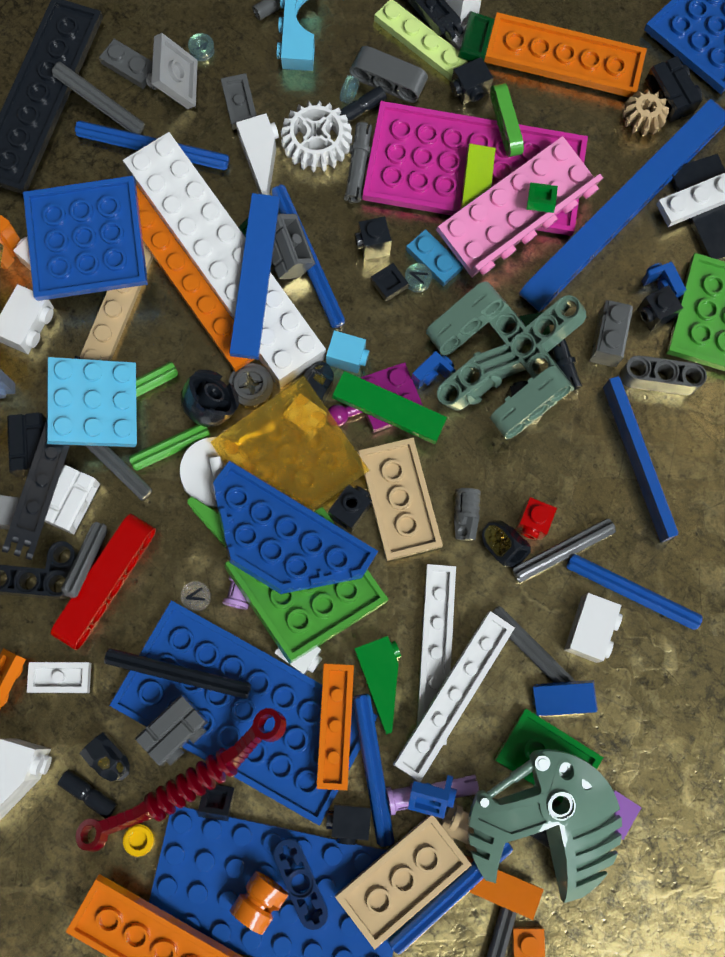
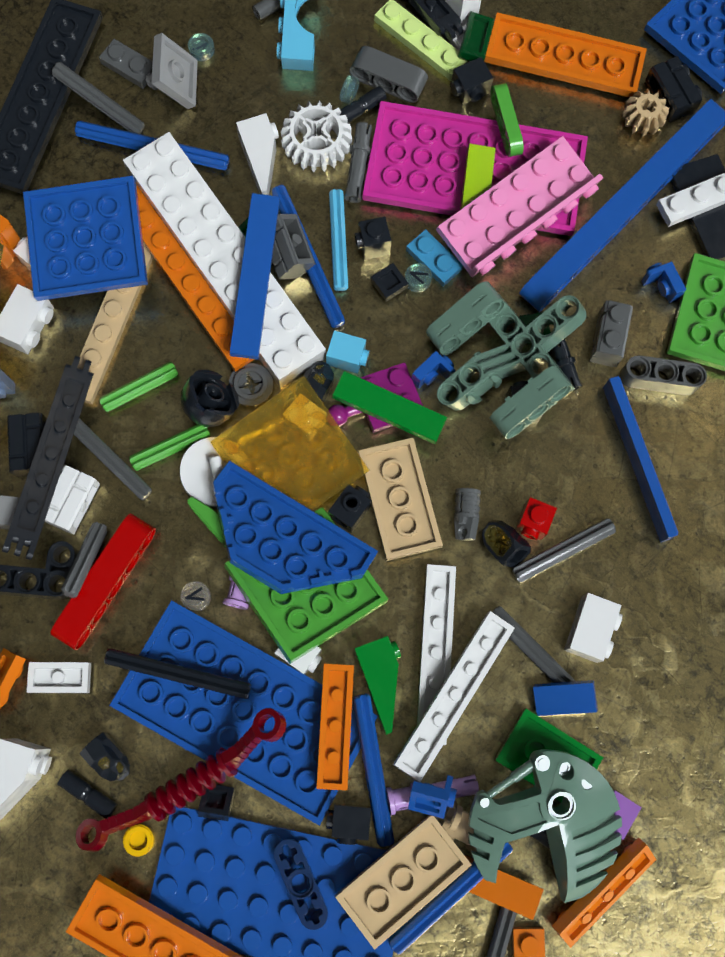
medium azure plate [47,357,137,447] -> none
dark grey brick [135,695,208,766] -> none
dark grey plate [221,73,257,130] -> none
orange wheel [229,871,289,935] -> none
green plate [526,182,558,213] -> none
blue axle [567,554,703,630] -> none
black brick [637,285,683,332] -> none
none -> medium azure axle [329,189,348,291]
none -> orange plate [552,838,656,948]

